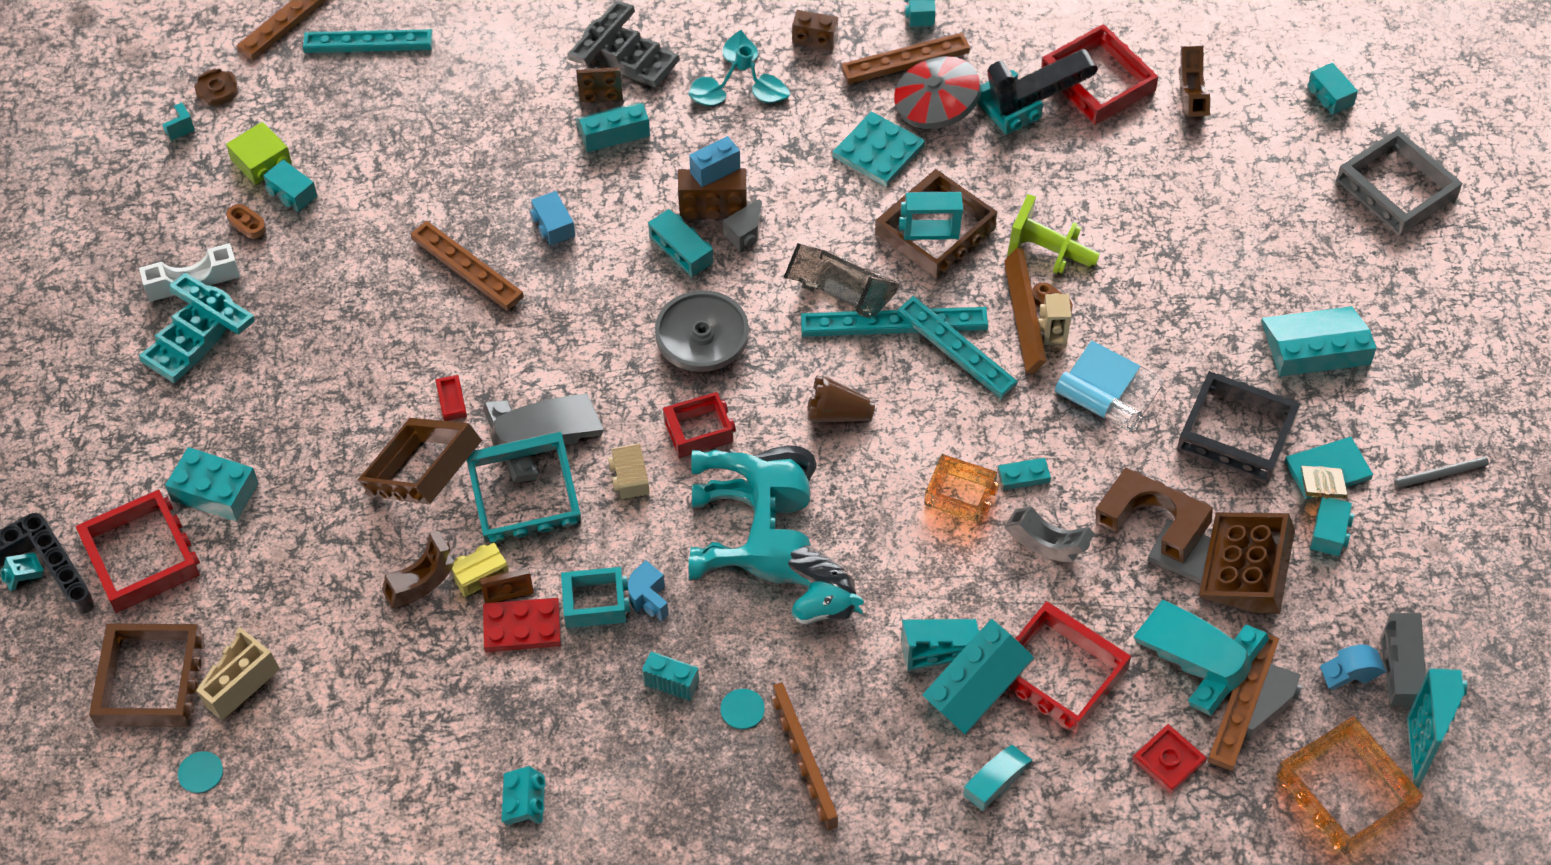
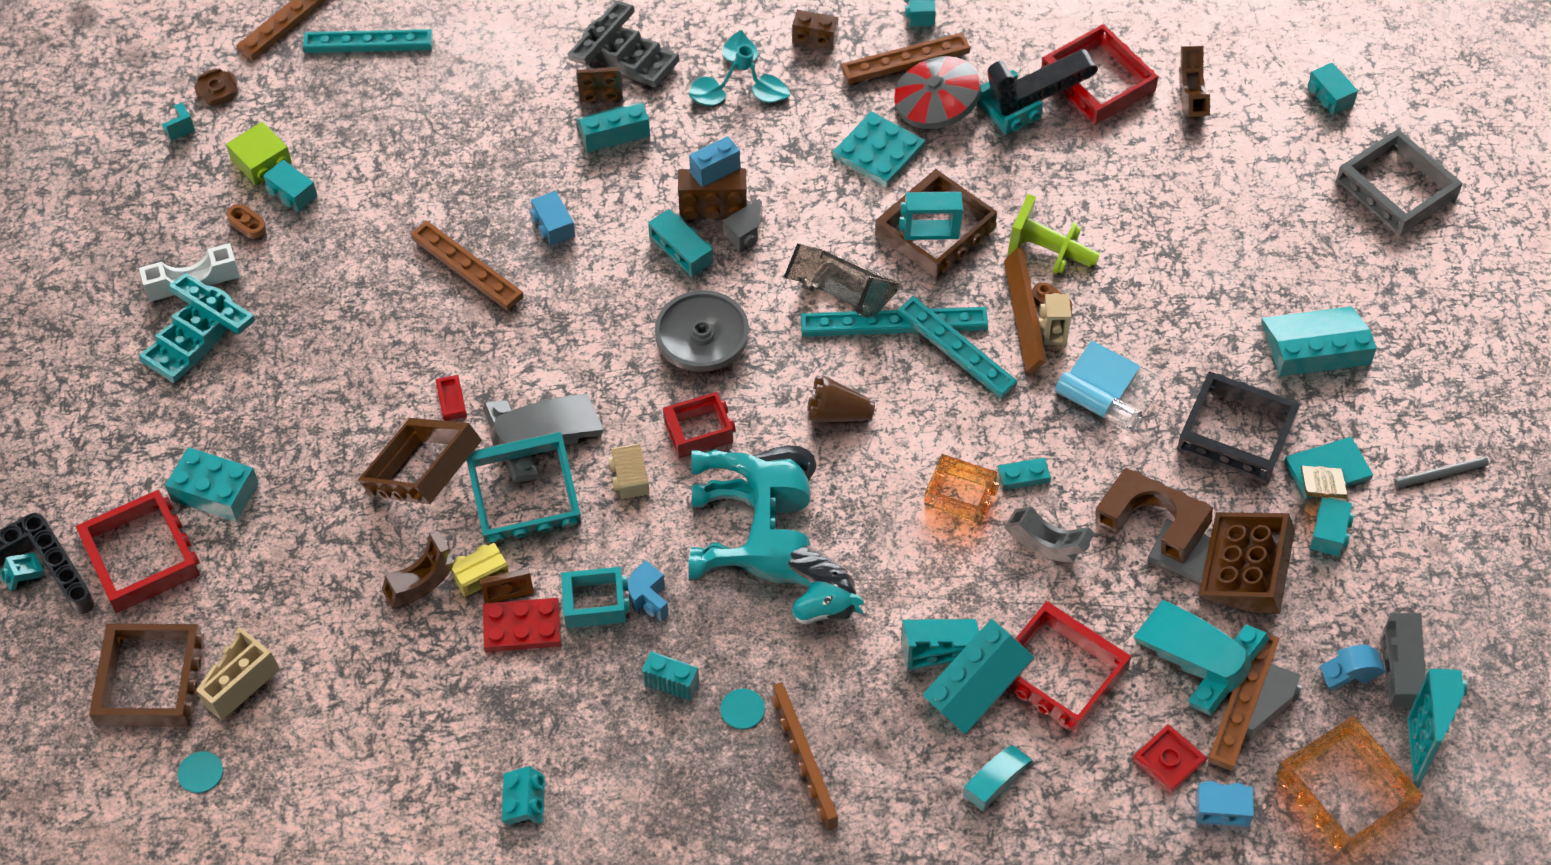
none -> dark azure brick [1196,781,1254,827]

